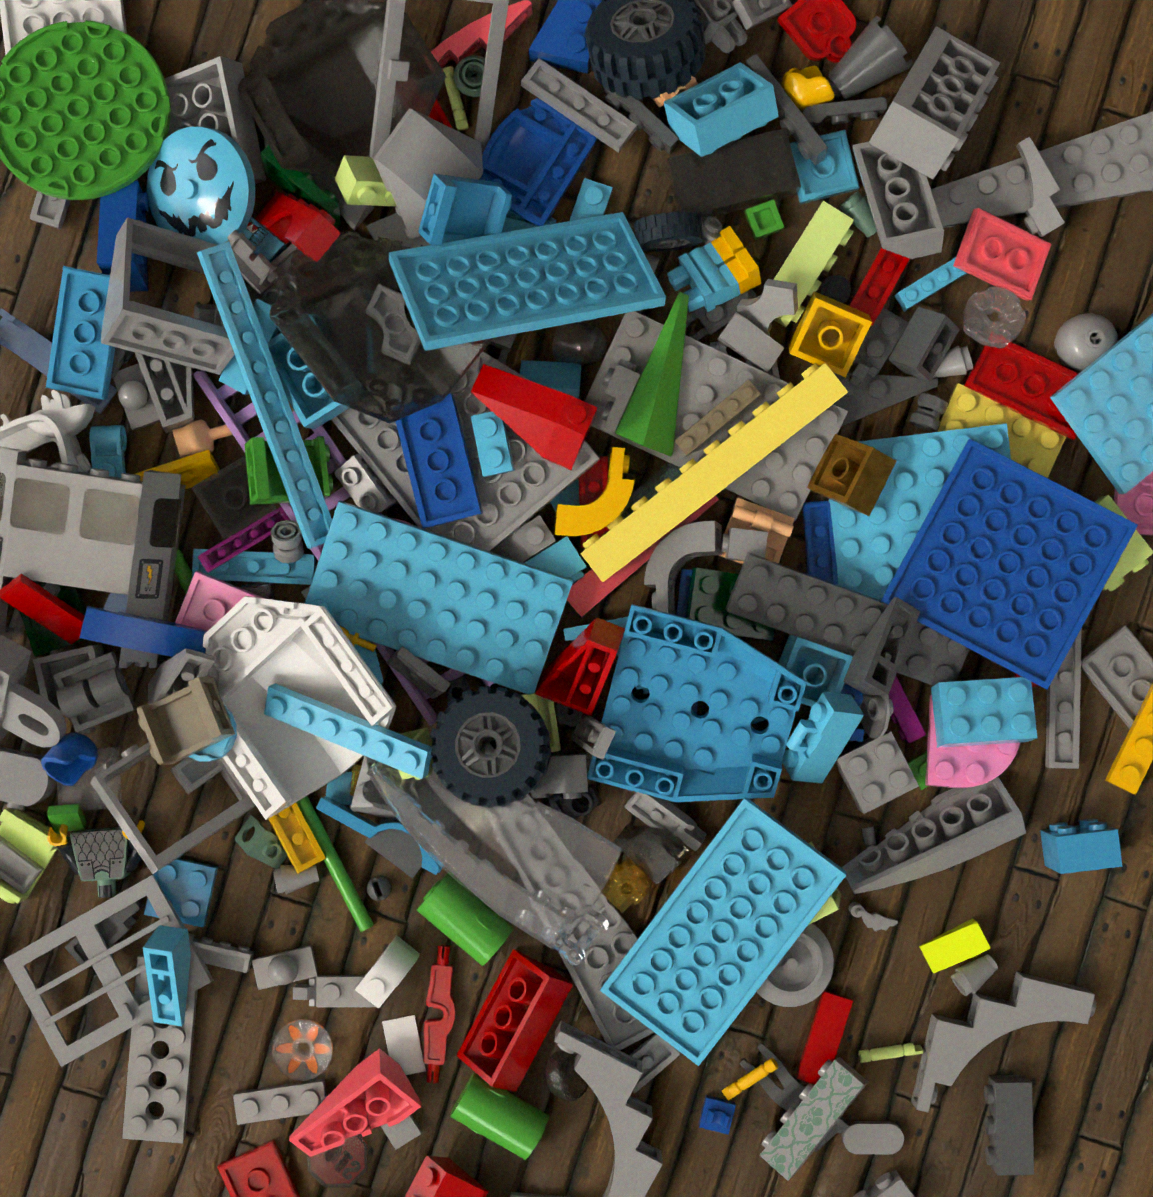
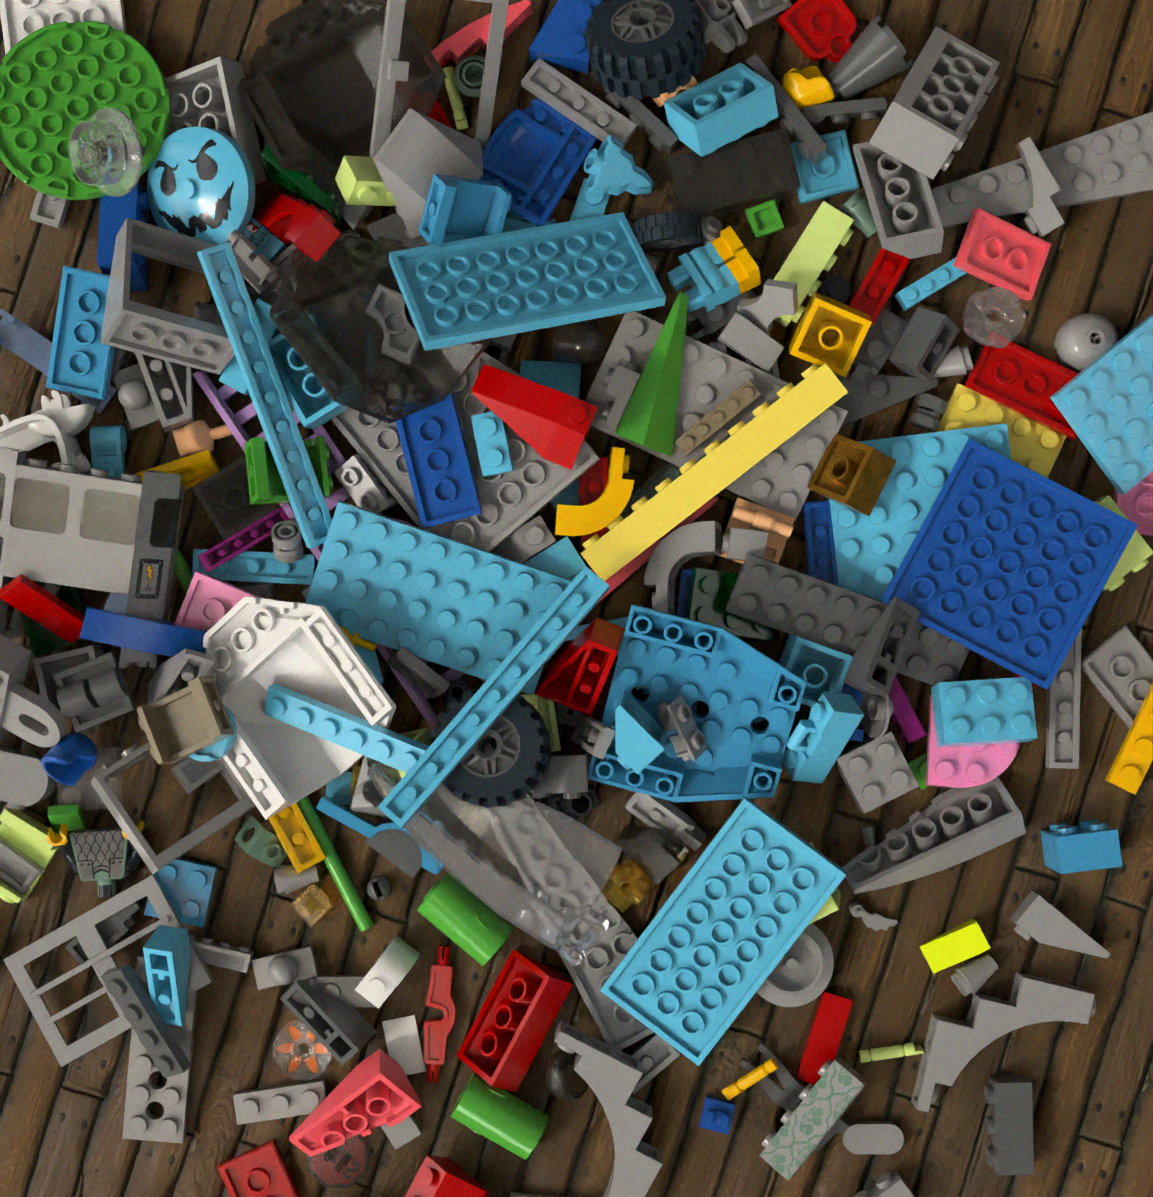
none -> clear piece [69,107,145,197]
none -> dark grey plate [101,963,191,1078]
none -> dark grey slope [280,979,377,1066]
none -> clear yellow tile [290,883,334,927]
none -> medium azure plate [378,566,610,829]
none -> medium azure rock [584,135,654,197]
none -> medium azure slope [615,689,668,774]
none -> light grey hinge [657,694,708,762]
none -> light grey slope [1009,891,1110,959]

